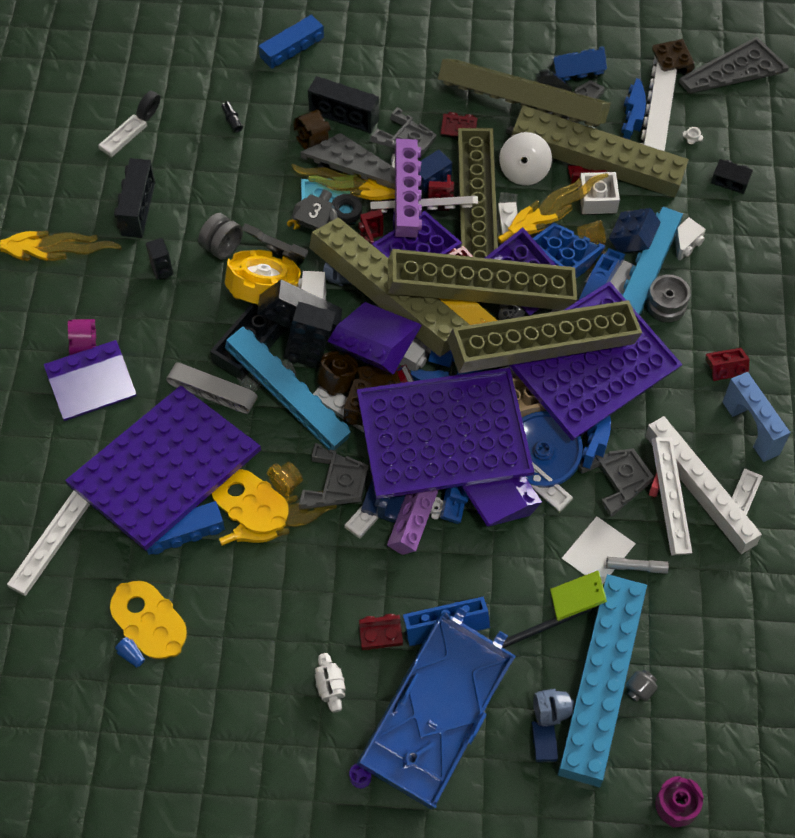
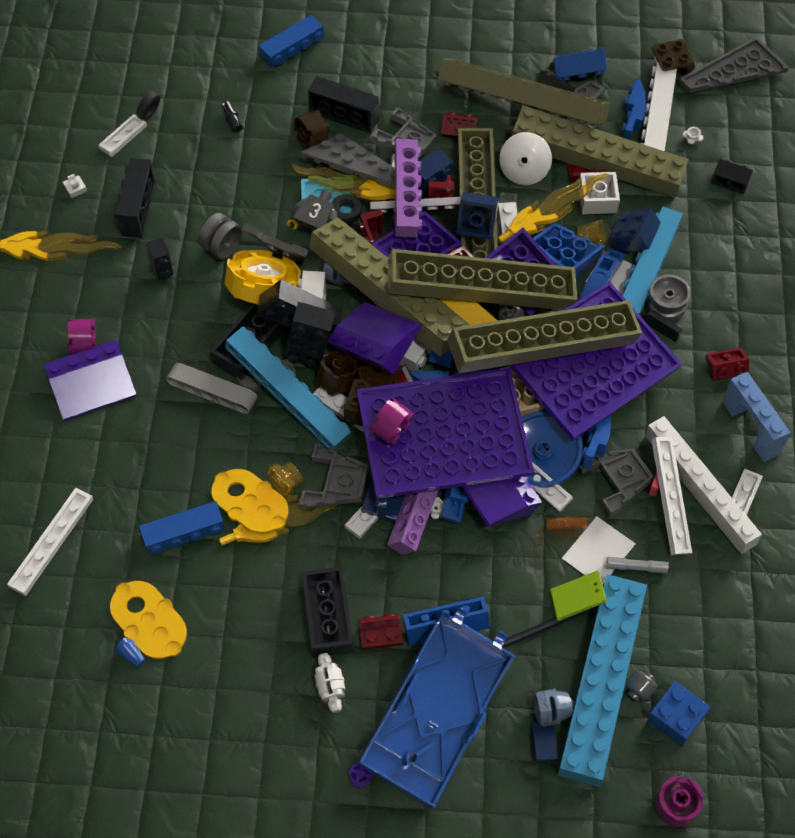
dark purple plate [65,386,261,551] -> none
white slope [675,218,706,260] -> none
none -> white tile [63,174,87,198]
none -> black brick [302,567,354,658]
none -> magenta brick [369,397,414,445]
none -> dark blue brick [456,192,499,239]
none -> clear orange pin [546,515,587,531]
none -> black tile [646,309,683,342]
none -> blue brick [647,681,710,746]

